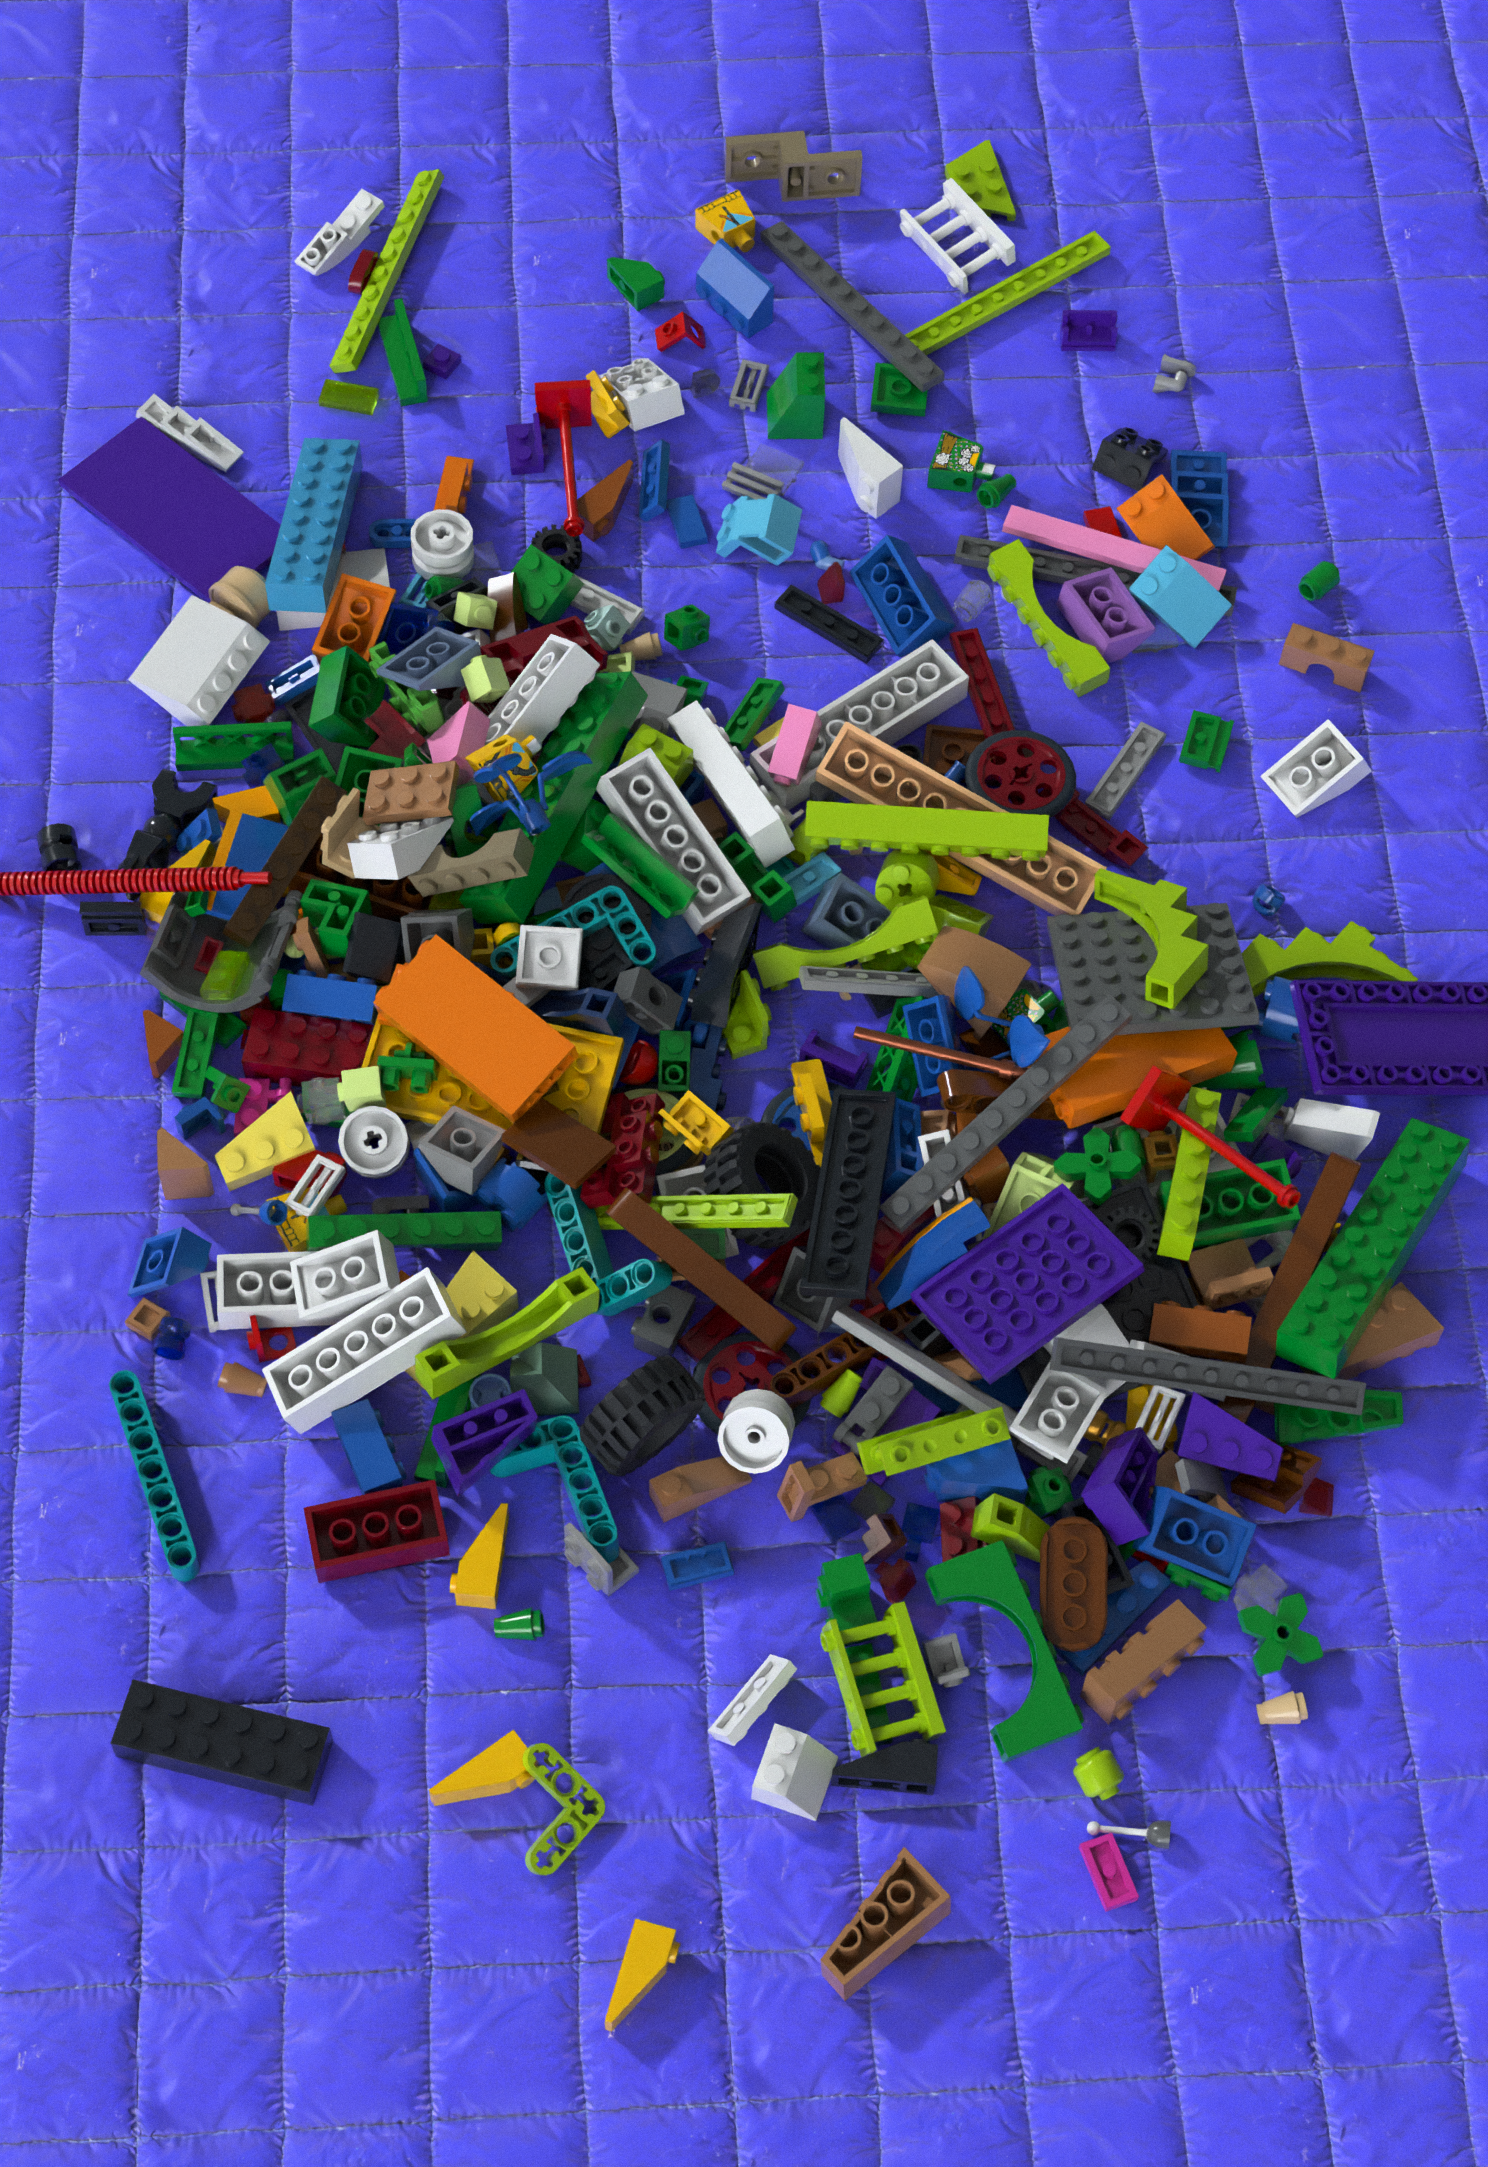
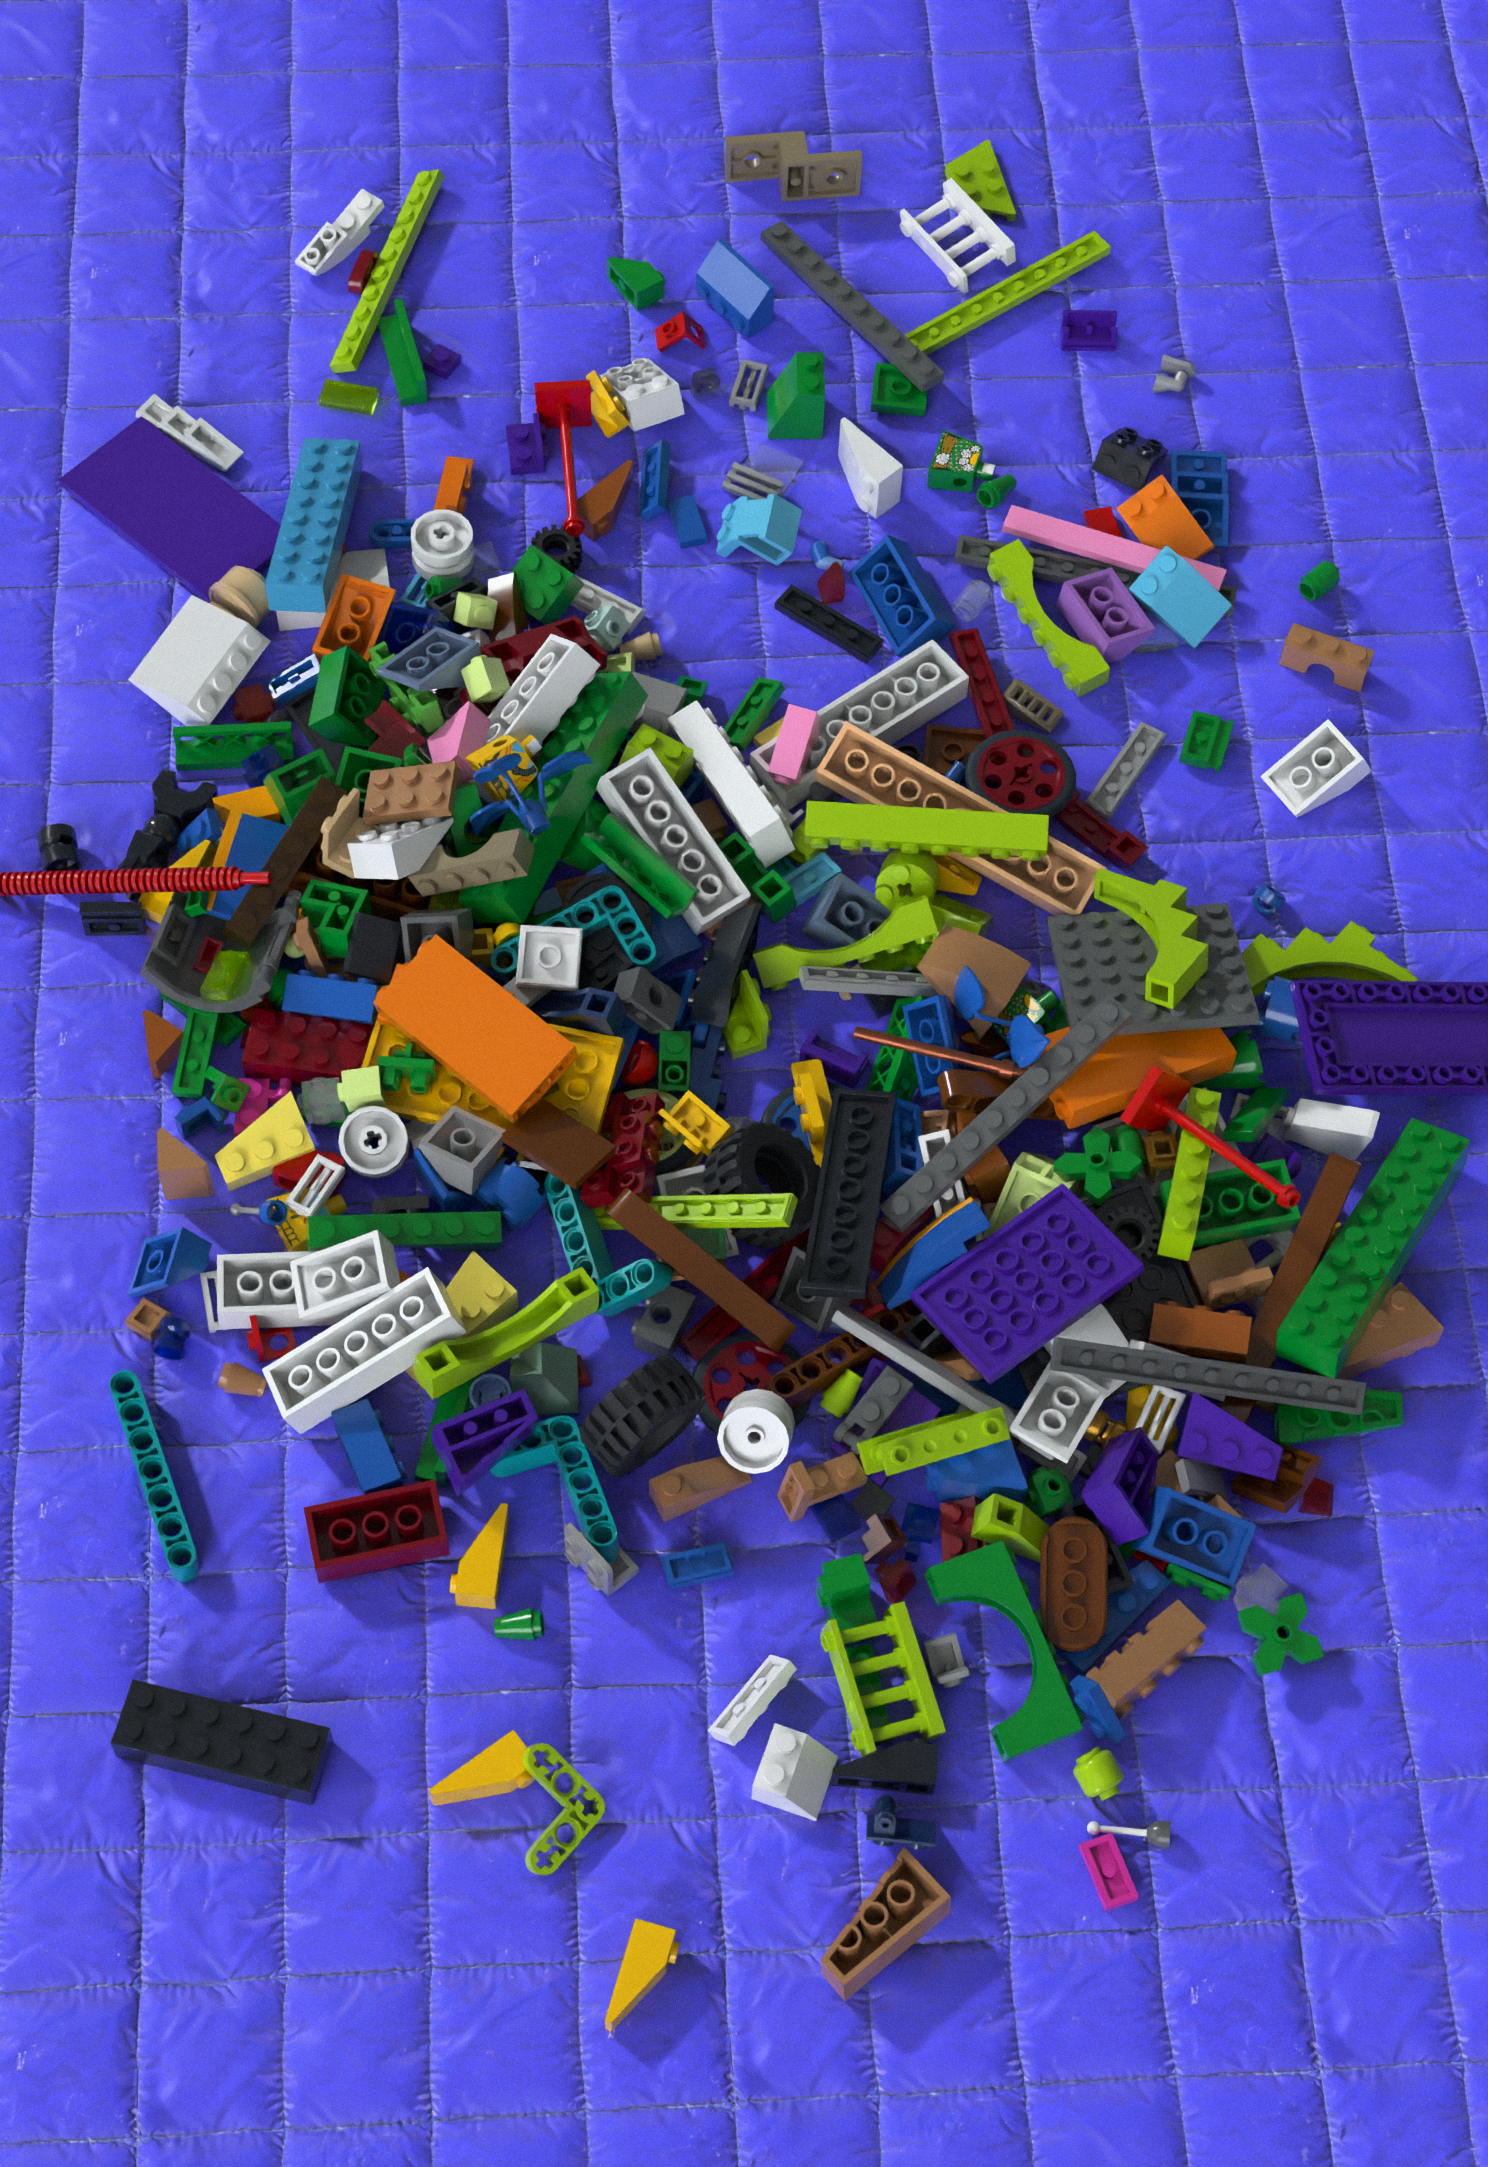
green brick [664,604,710,651] -> none
yellow torso [695,190,755,252] -> none
tan cone [1256,1691,1308,1725] -> none
none -> dark blue hinge [866,1795,936,1850]
none -> dark tan slope [1002,678,1064,735]
none -> blue plate [1070,1675,1127,1744]

